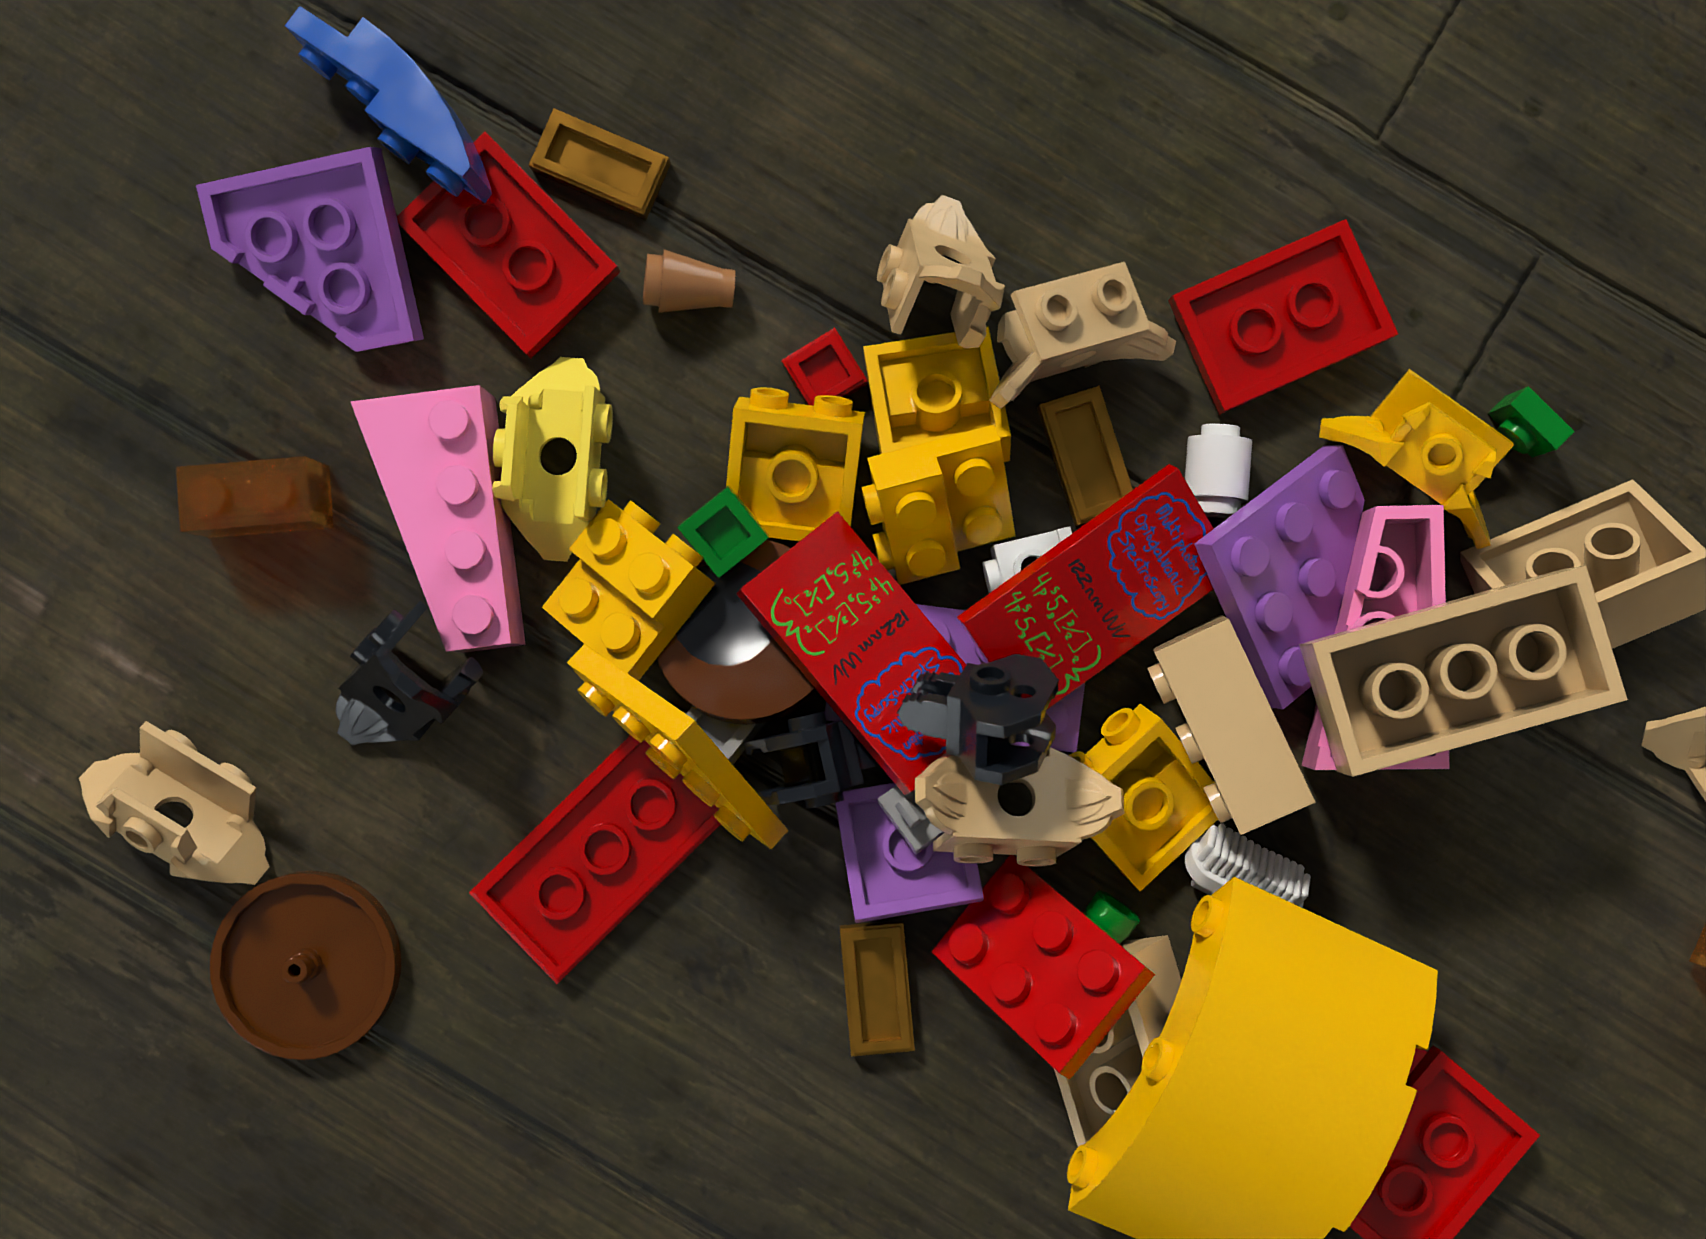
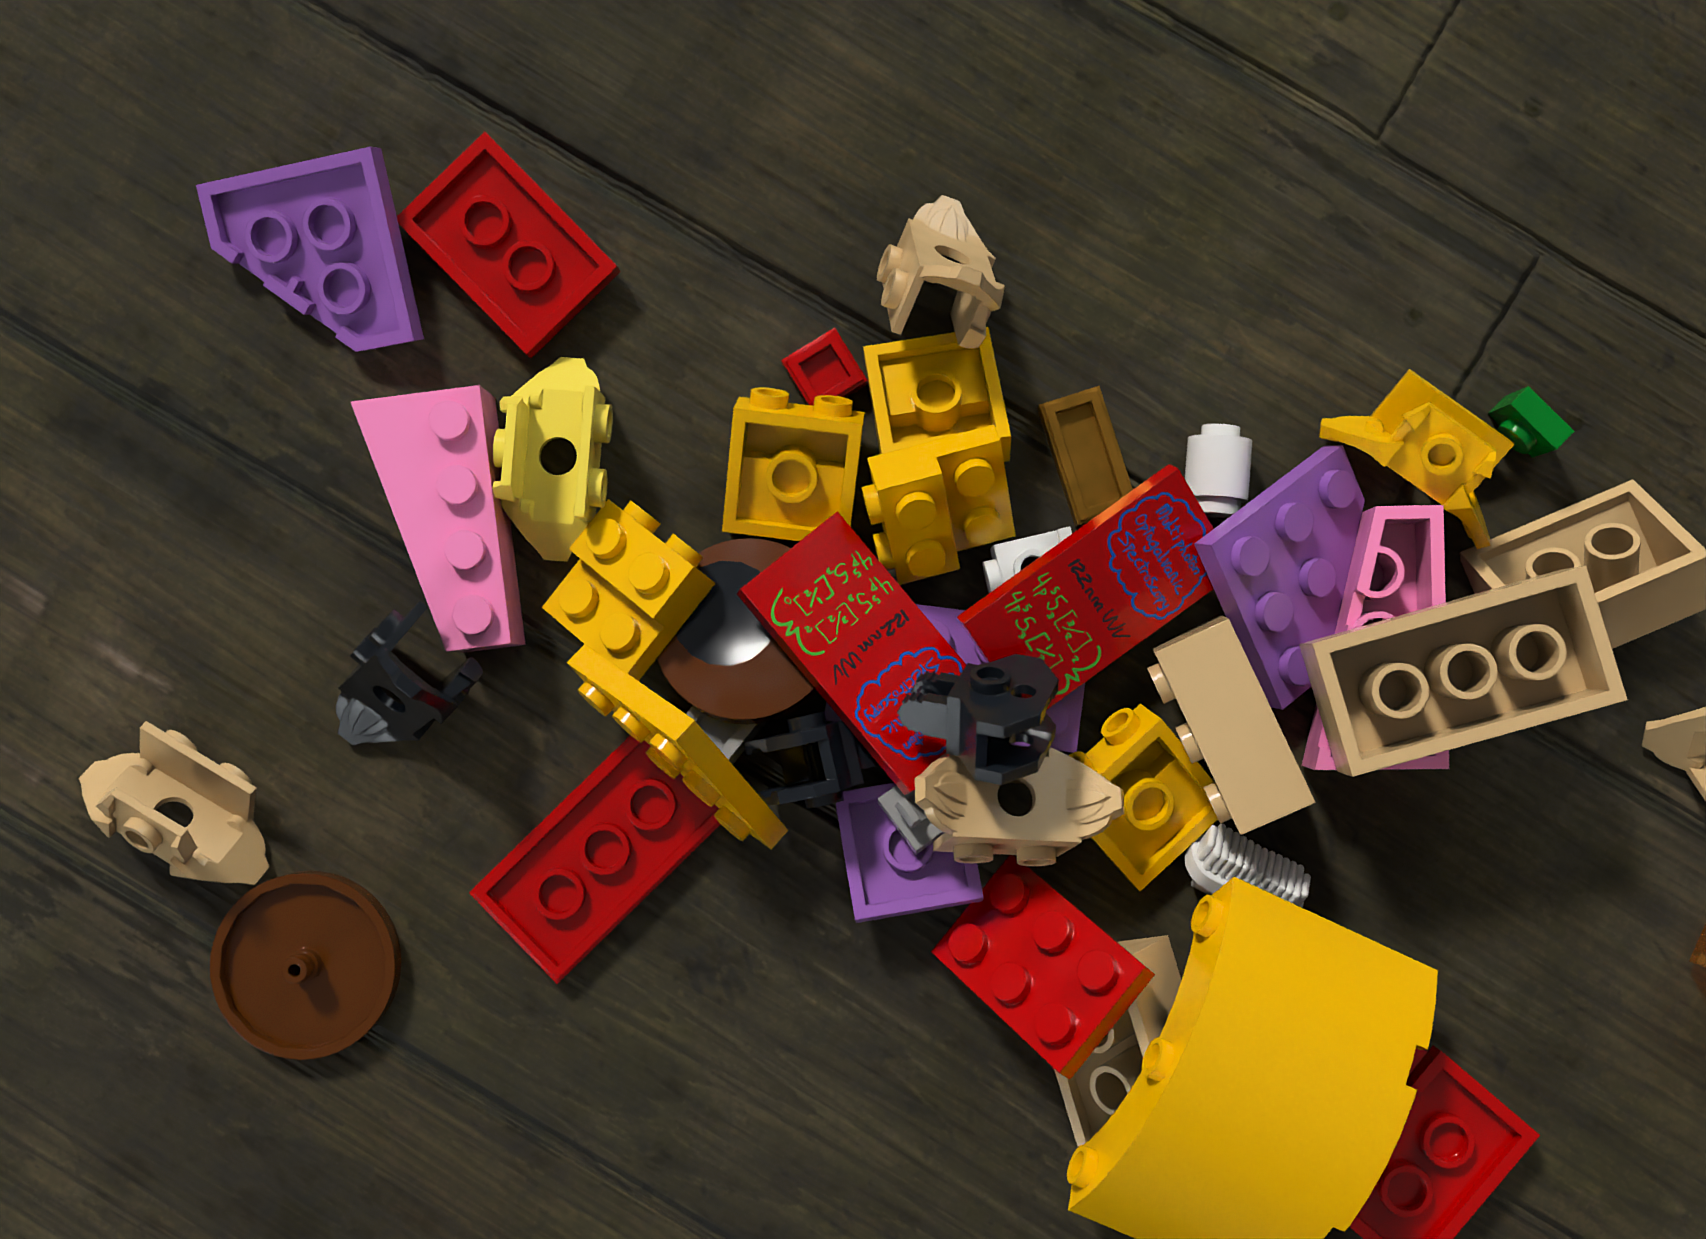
clear orange brick [176,456,334,538] -> none
blue slope [285,6,492,203] -> none
pearl gold tile [529,108,671,220] -> none
medium nougat cone [643,249,735,313] -> none
green plate [677,485,769,578] -> none
pearl gold tile [840,920,915,1057] -> none
tan piece [989,262,1176,409] -> none
green hinge [1084,890,1140,944] -> none
red plate [1168,219,1398,415] -> none

